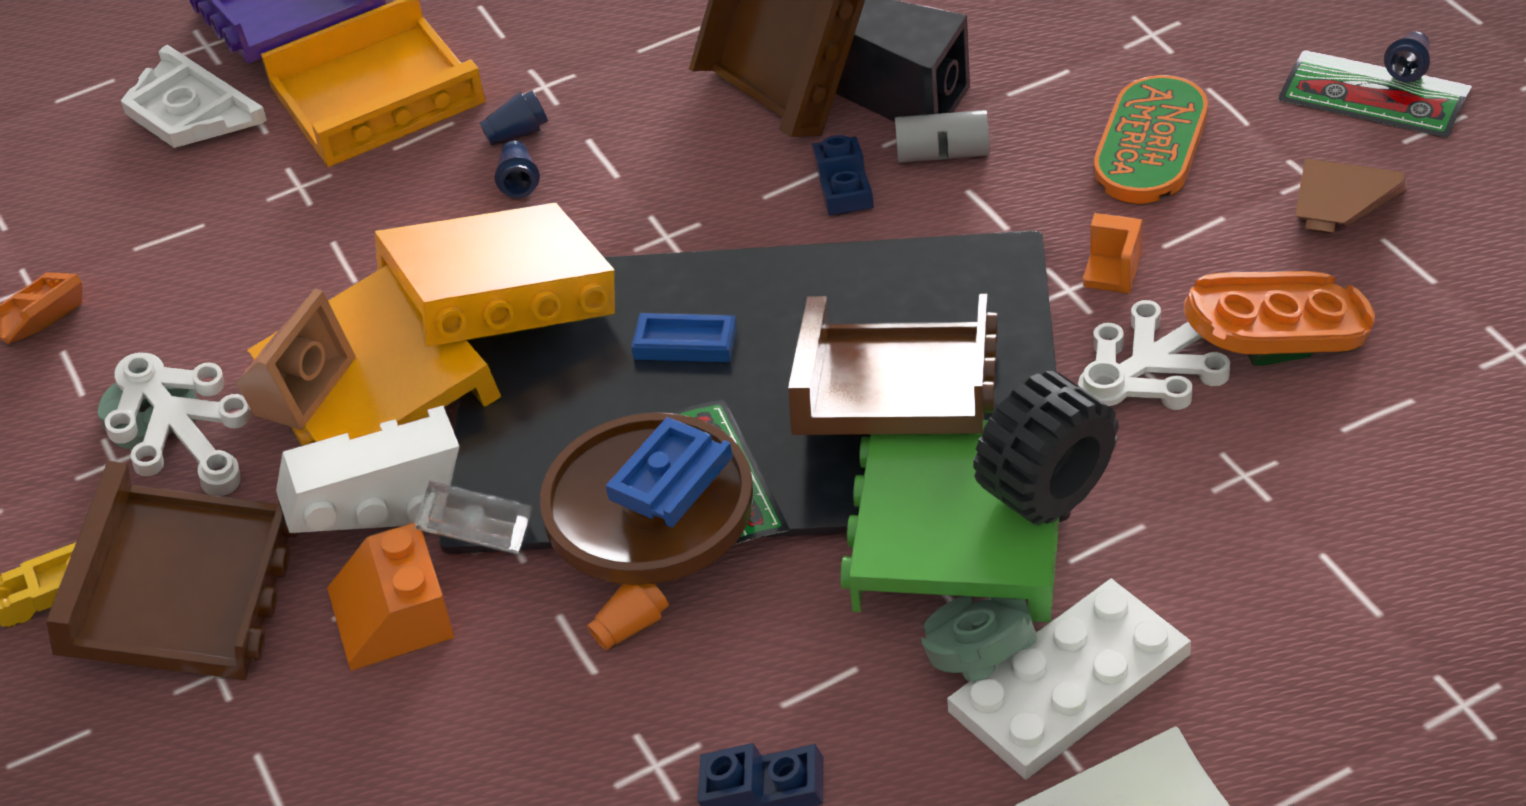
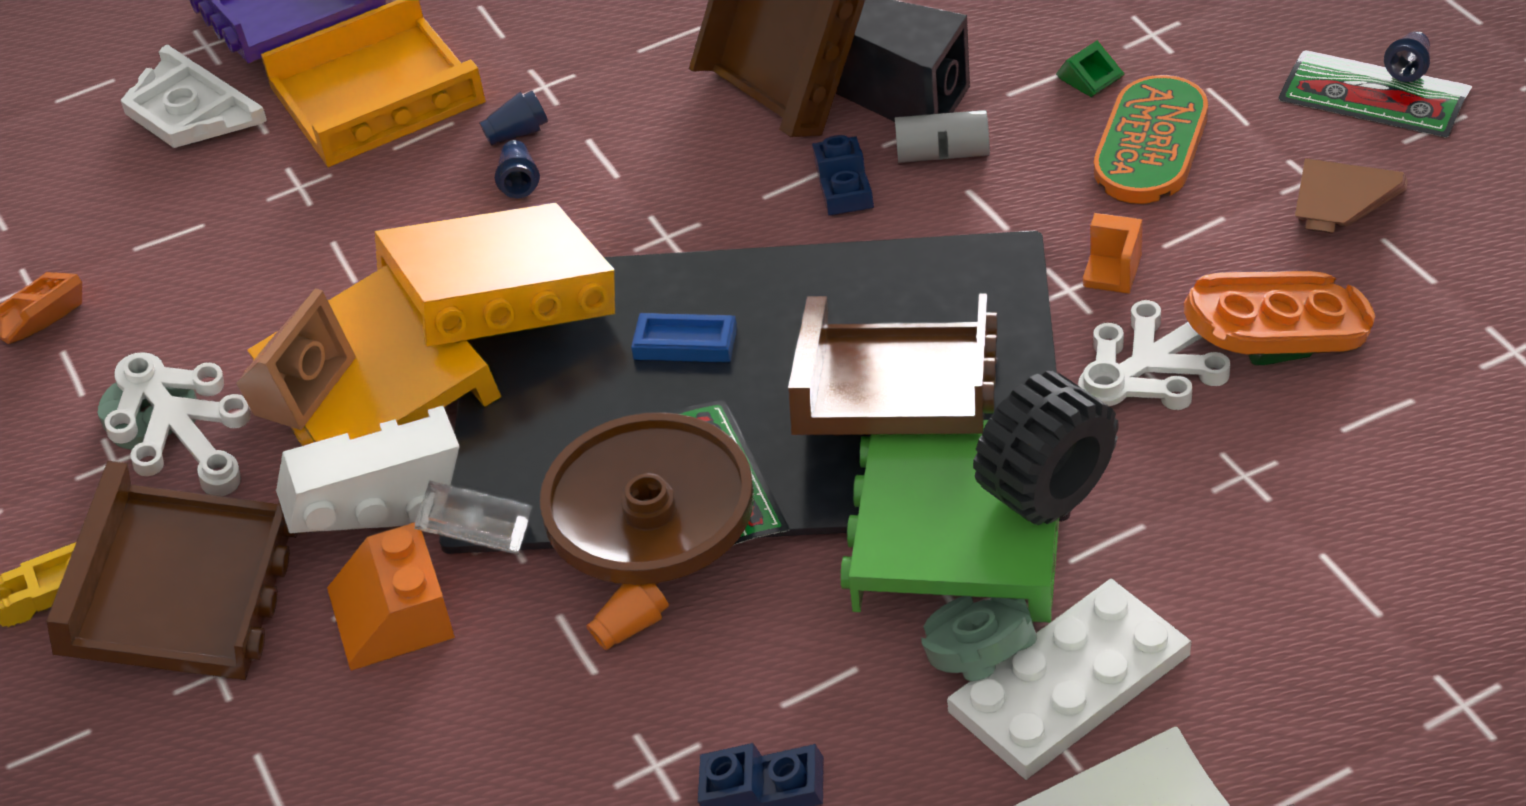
blue plate [606,417,733,528] -> none
none -> green slope [1056,40,1125,98]

